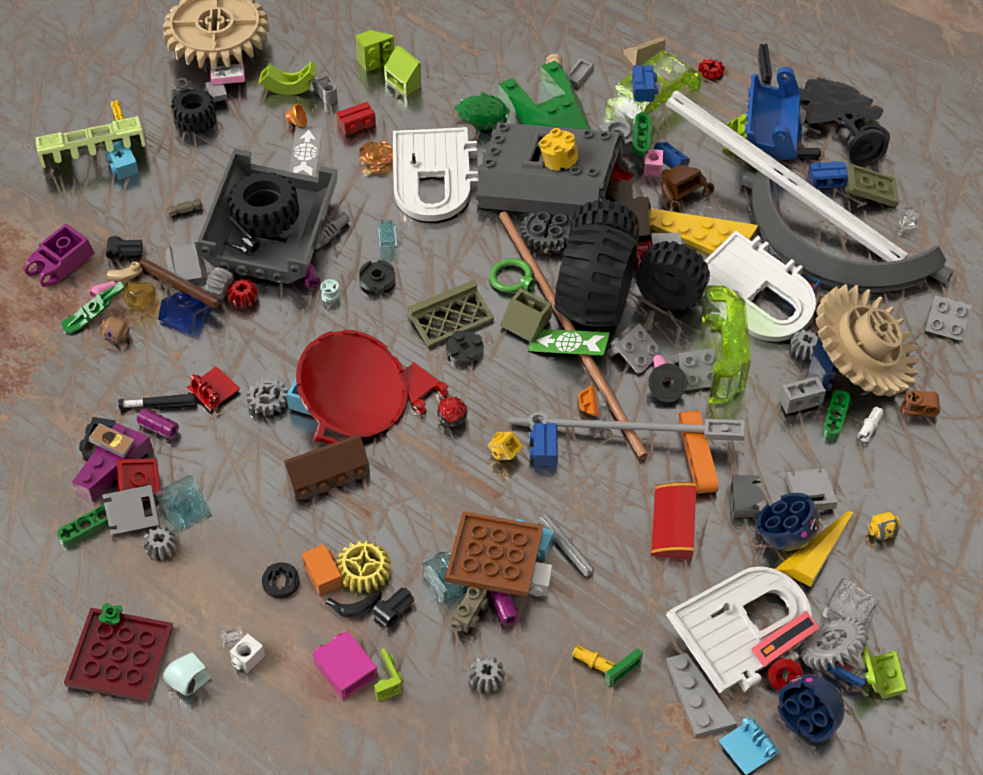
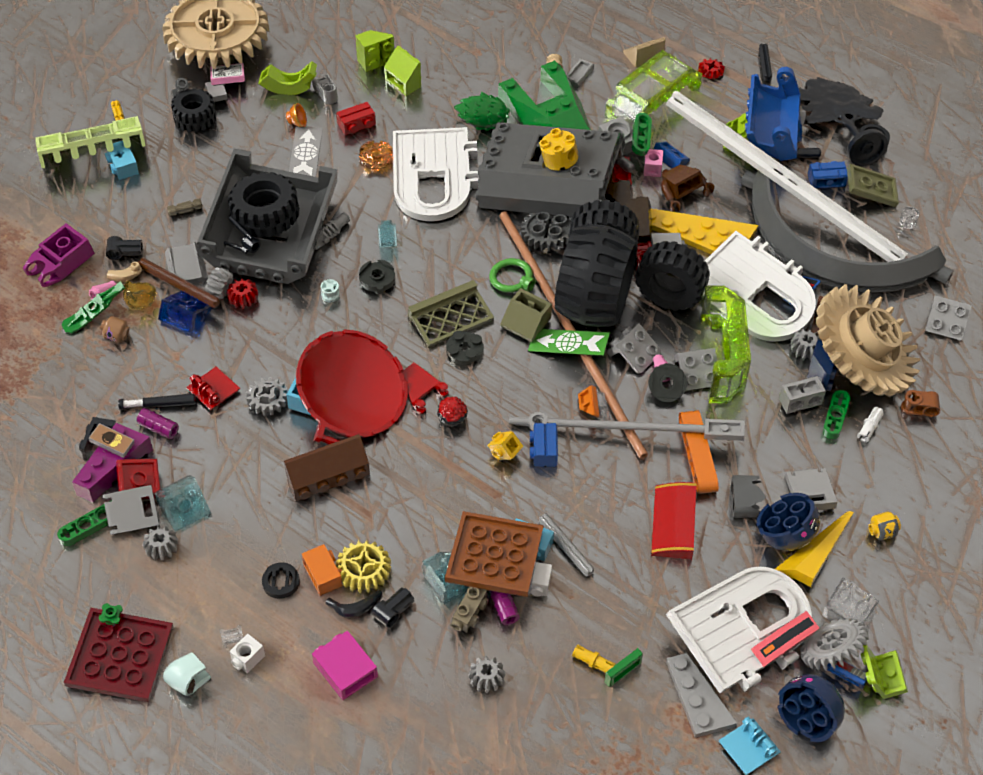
magenta bush [304,264,321,289] -> none
lime bracket [374,648,404,702] -> none
blue brick [632,65,658,102] -> none
red gear [768,657,803,691] -> none

